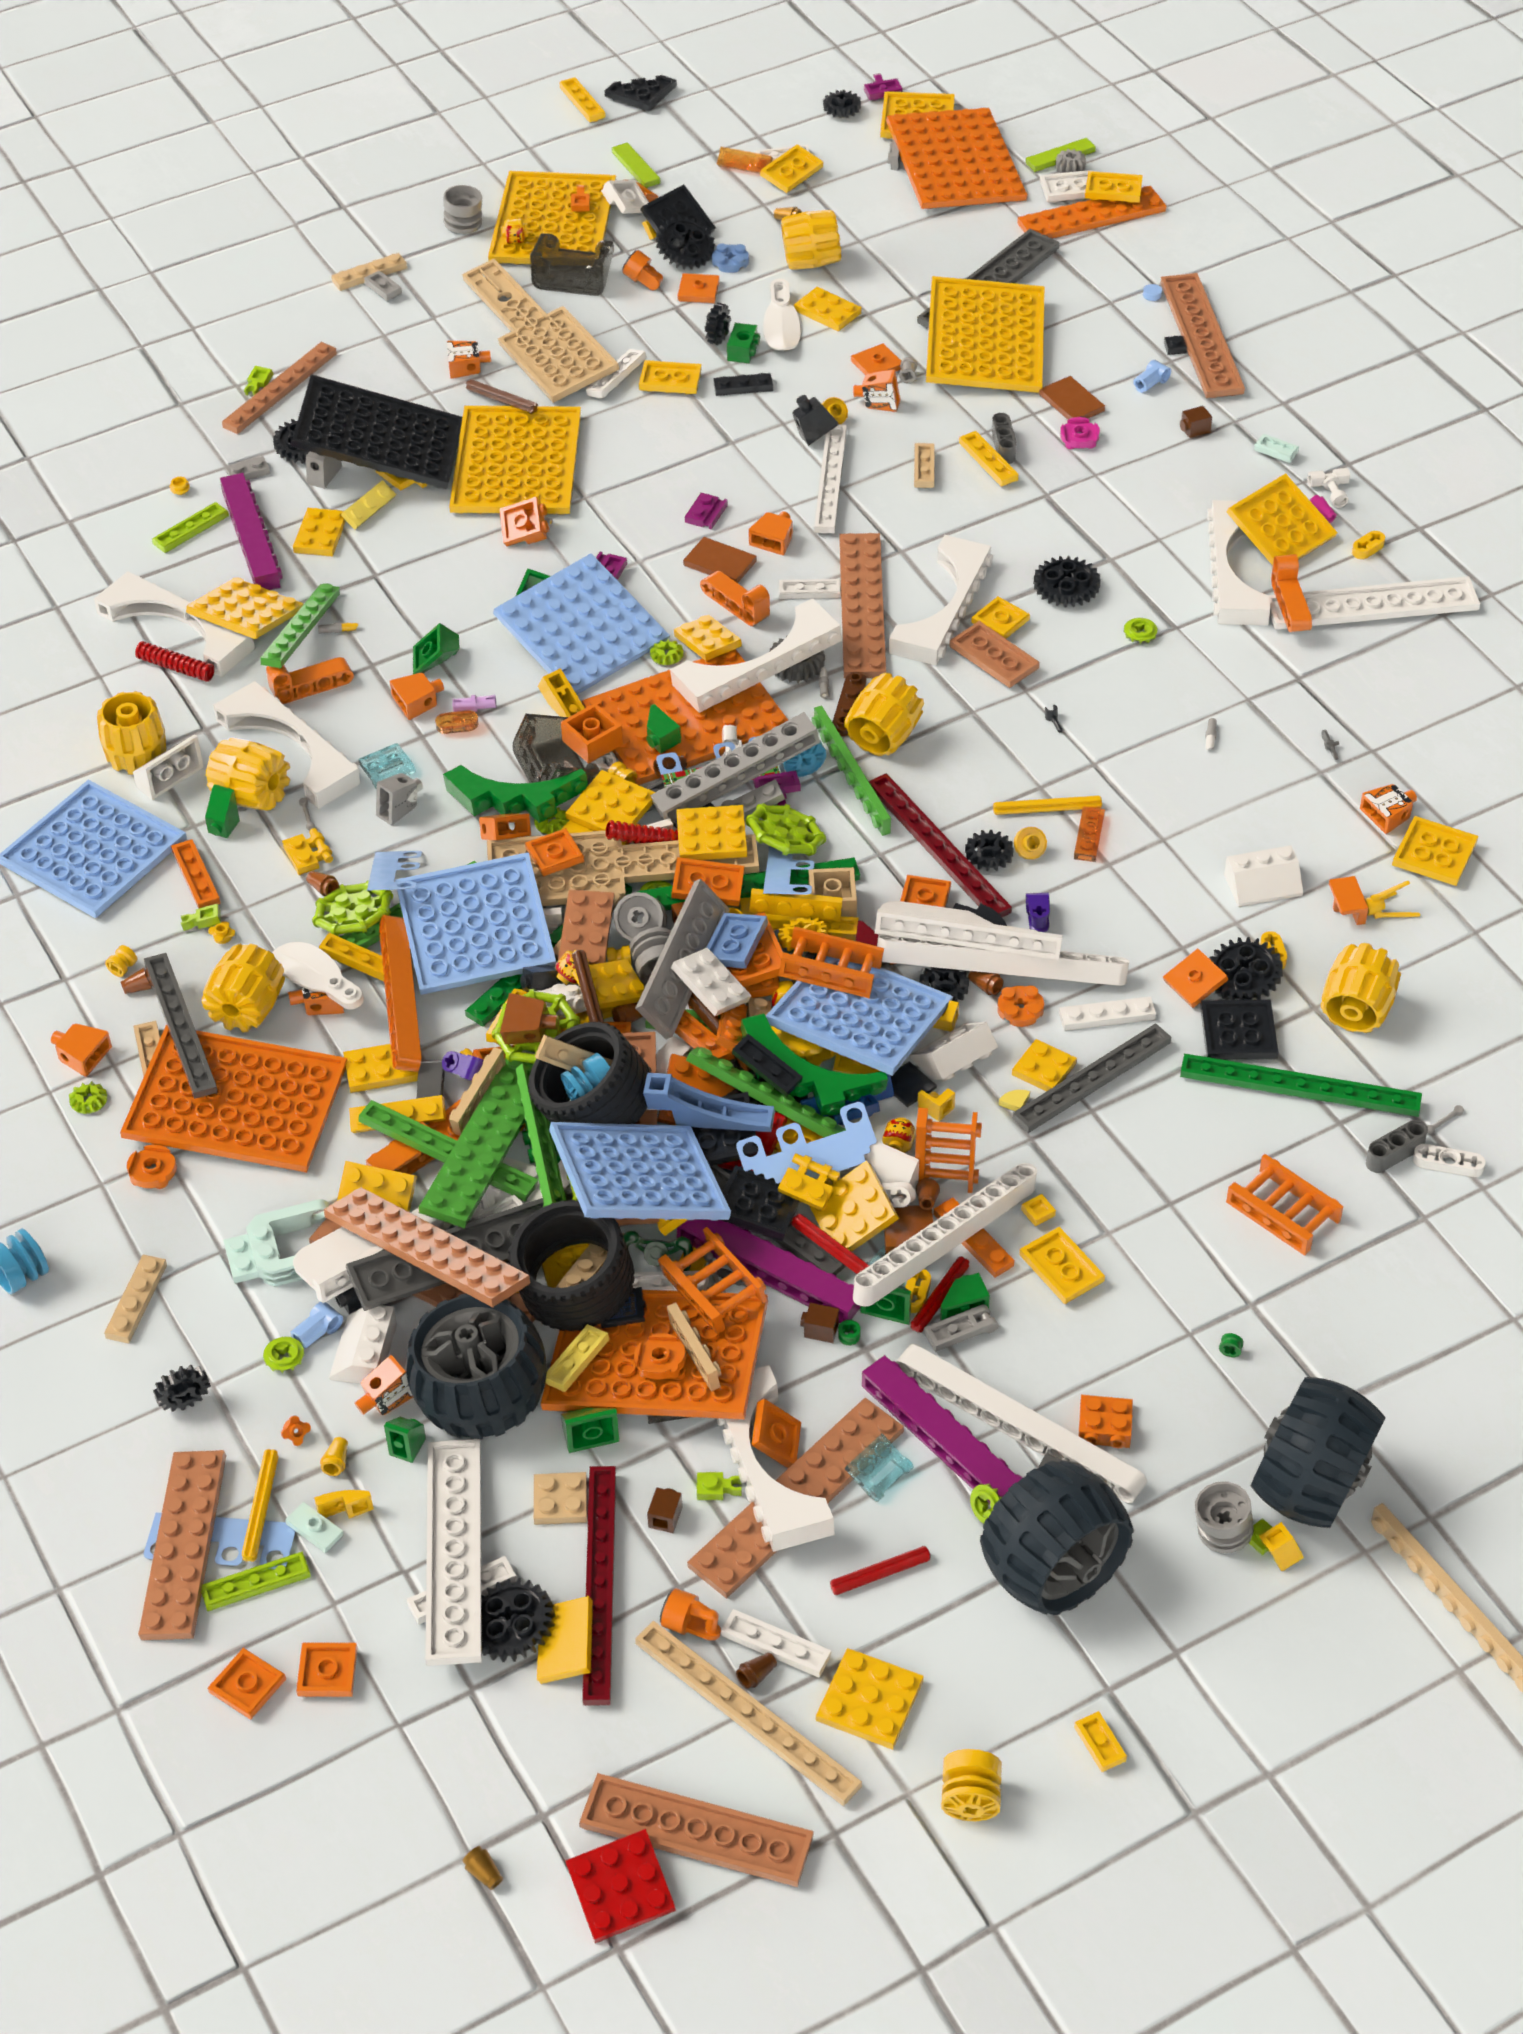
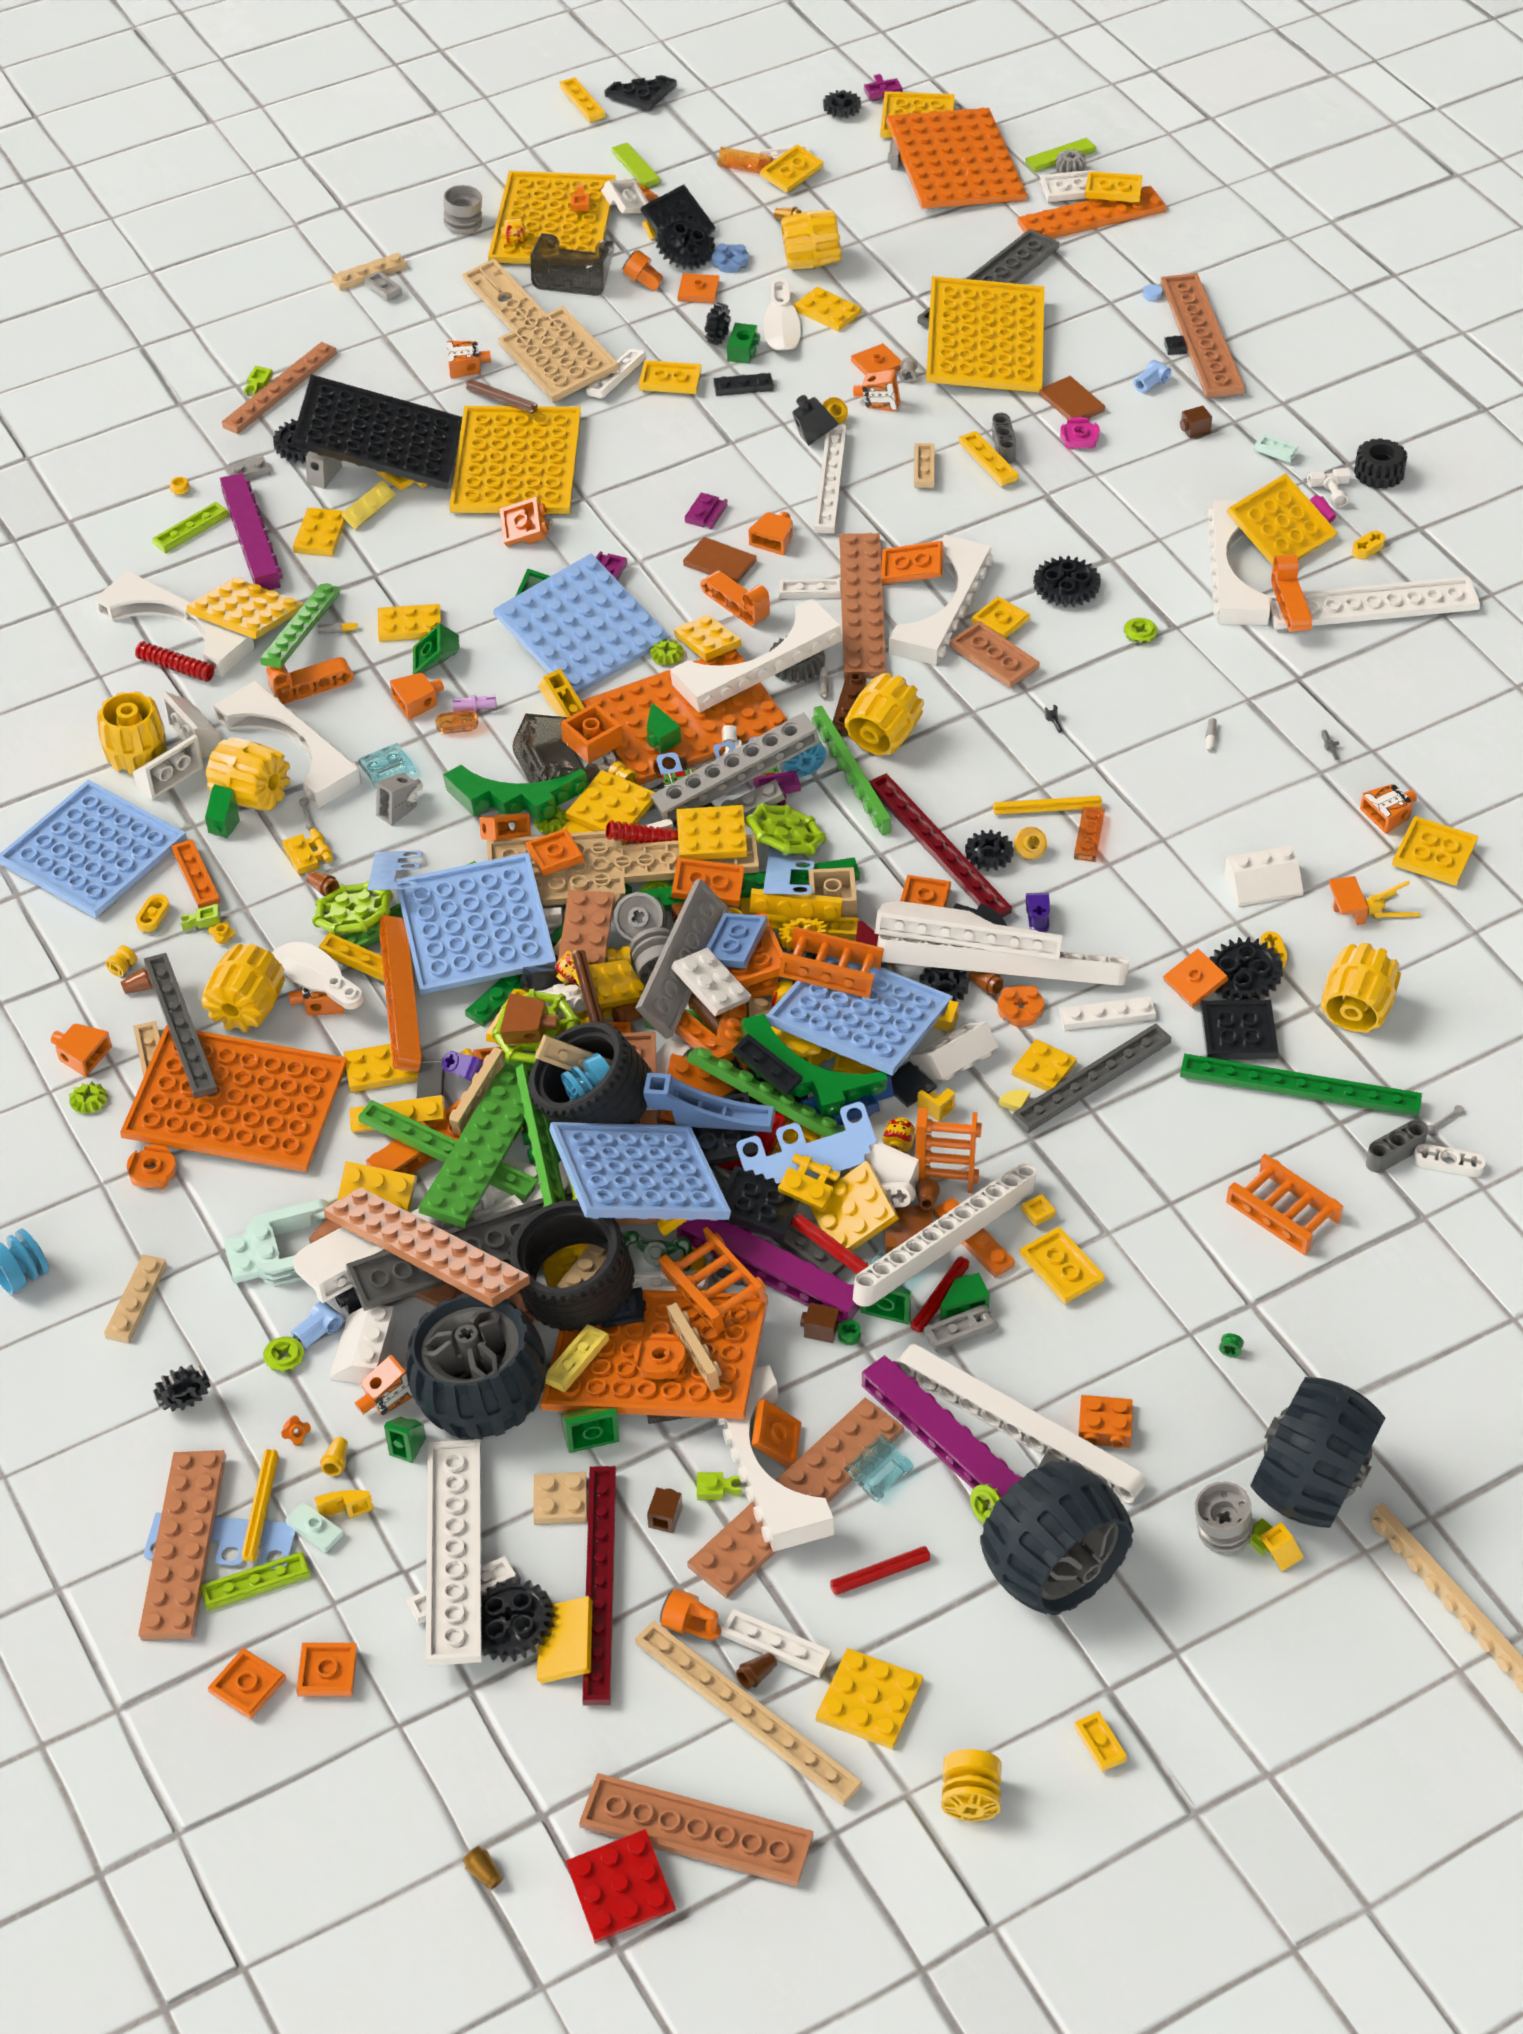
yellow beam [905,1269,931,1313] -> none
none -> yellow plate [135,894,170,932]
none -> white slope [162,692,223,760]
none -> yellow plate [378,604,441,642]
none -> orange tile [881,540,944,585]
none -> black tyre [1354,438,1407,489]

